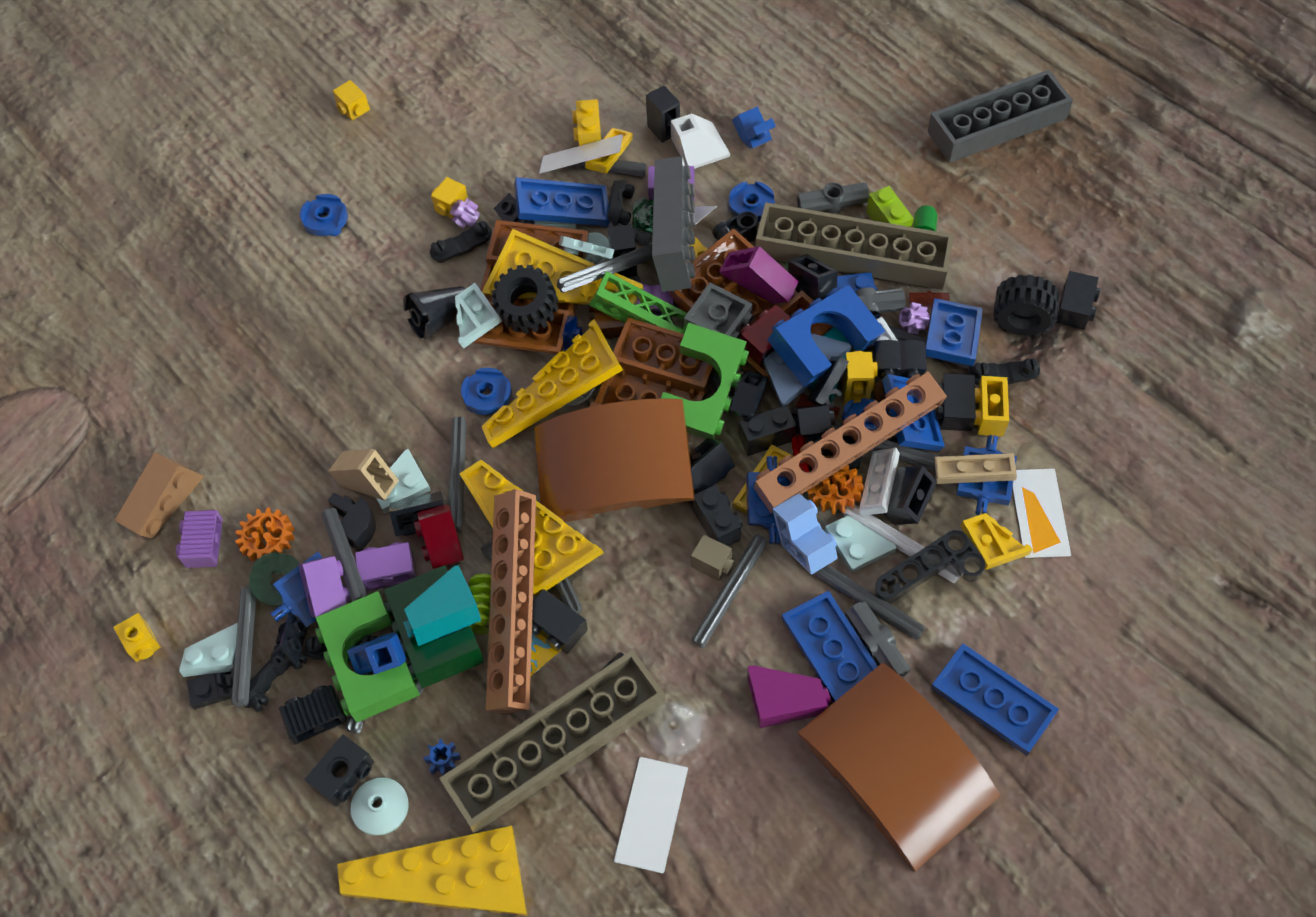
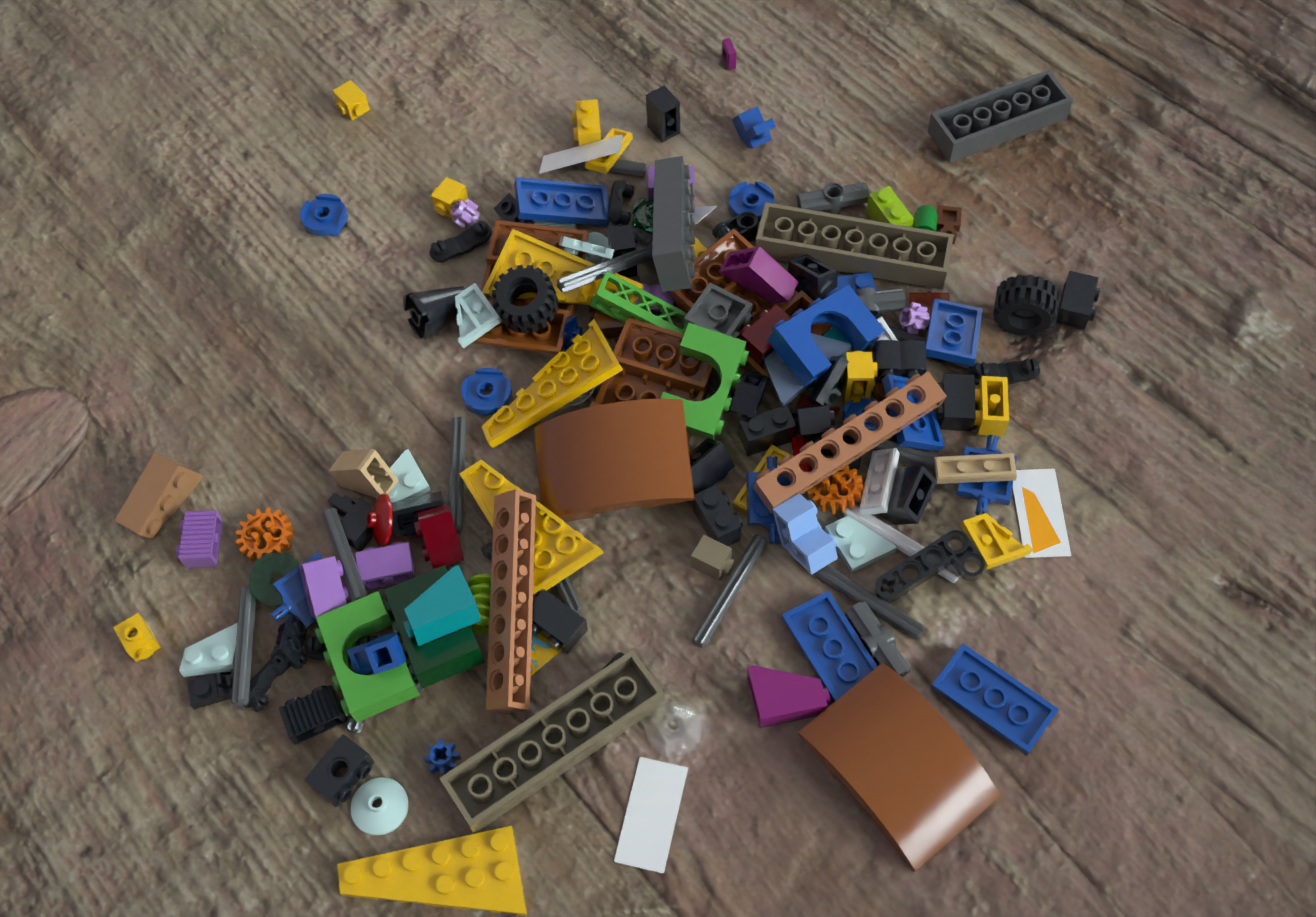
white slope [671,114,730,169] -> none
none -> red dish [367,493,392,546]
none -> magenta tile [722,38,737,70]
none -> reddish brown plate [937,205,962,244]

